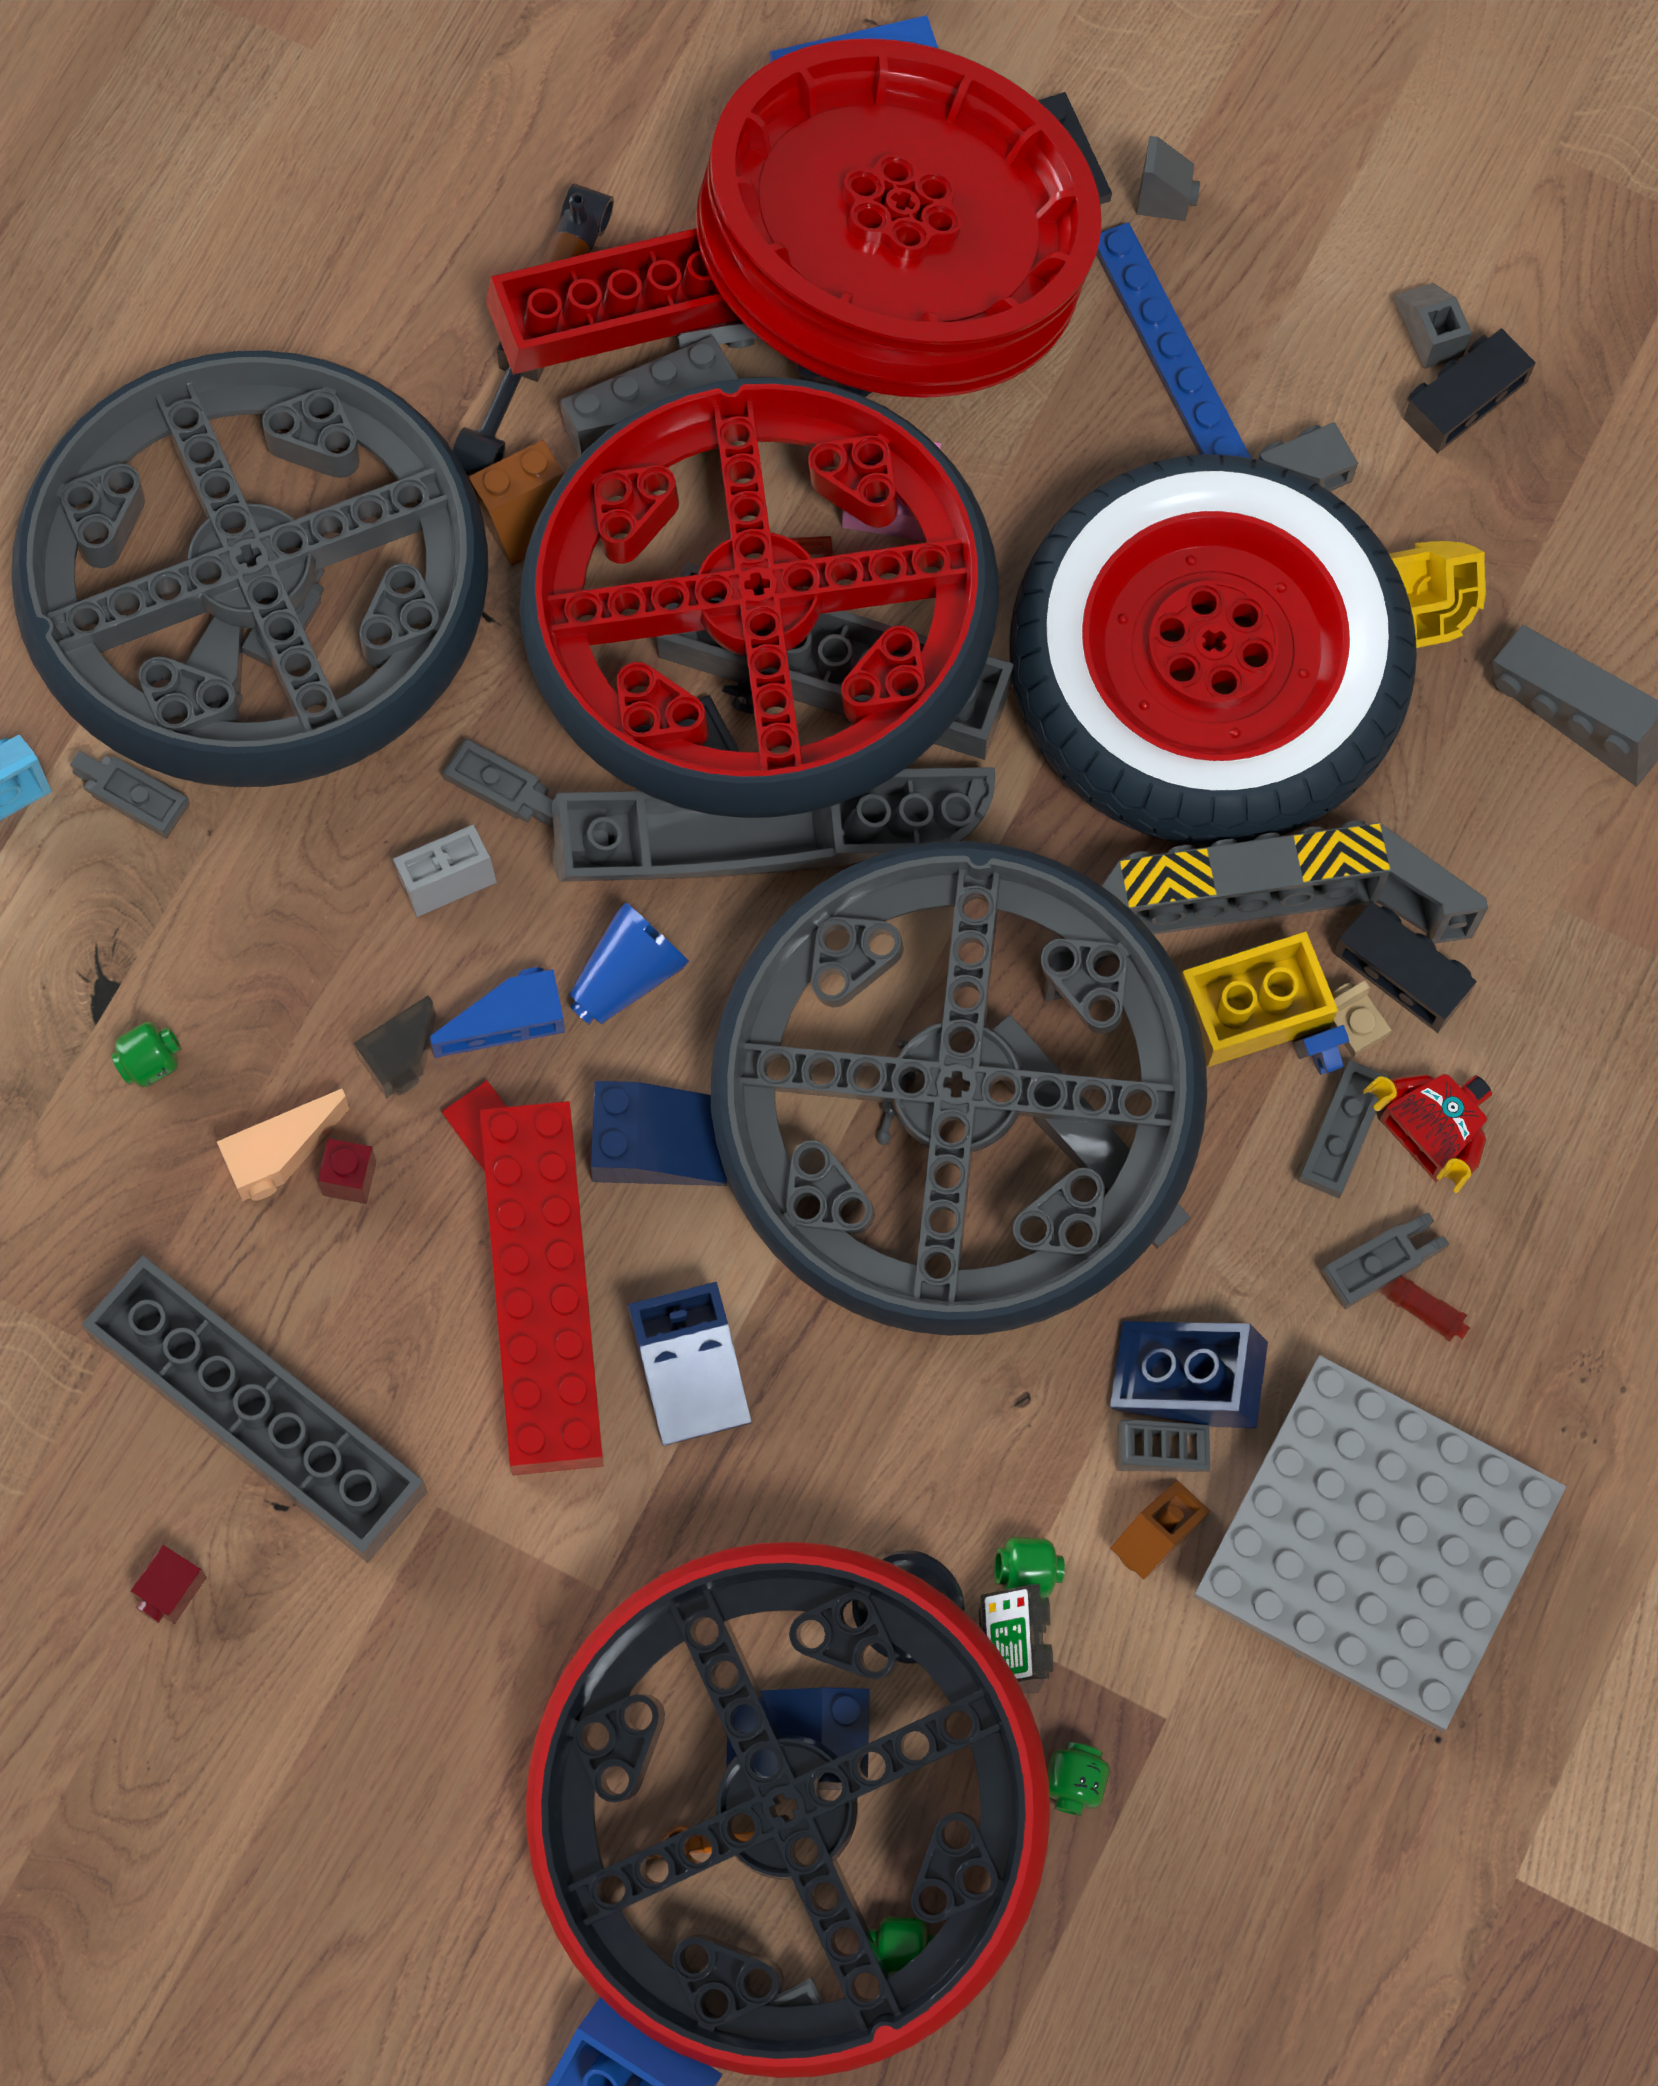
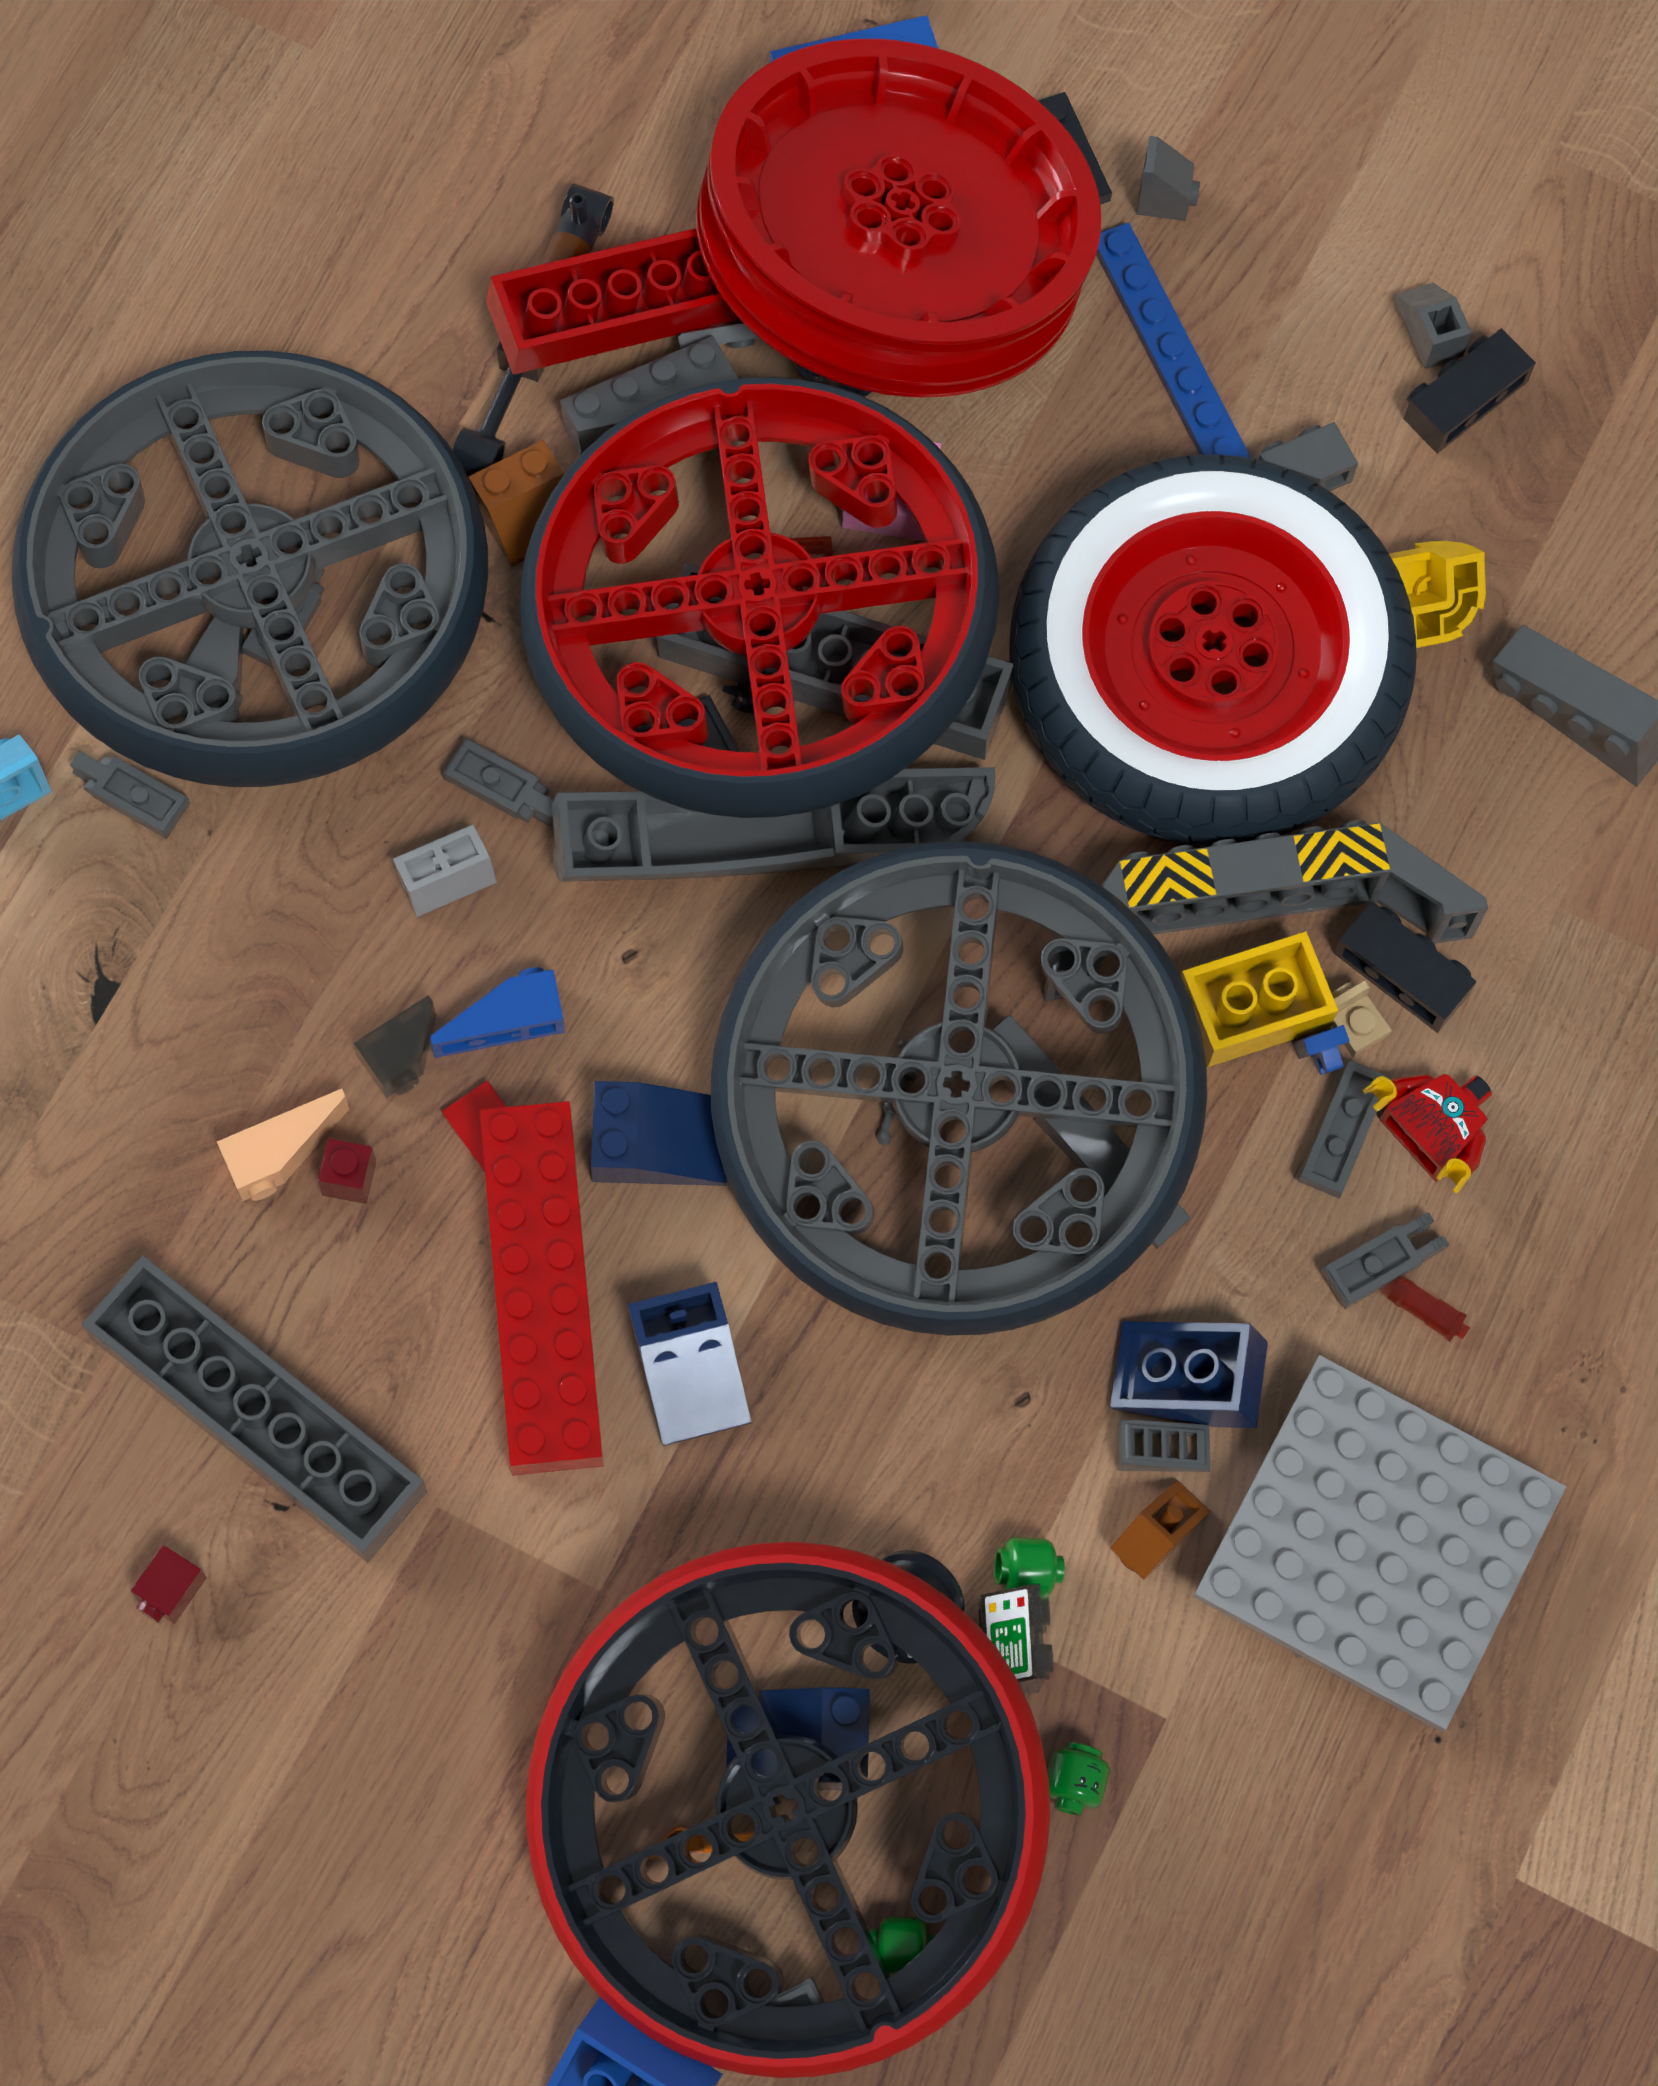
green head [111,1021,182,1087] -> none
blue cone [569,902,689,1025] -> none

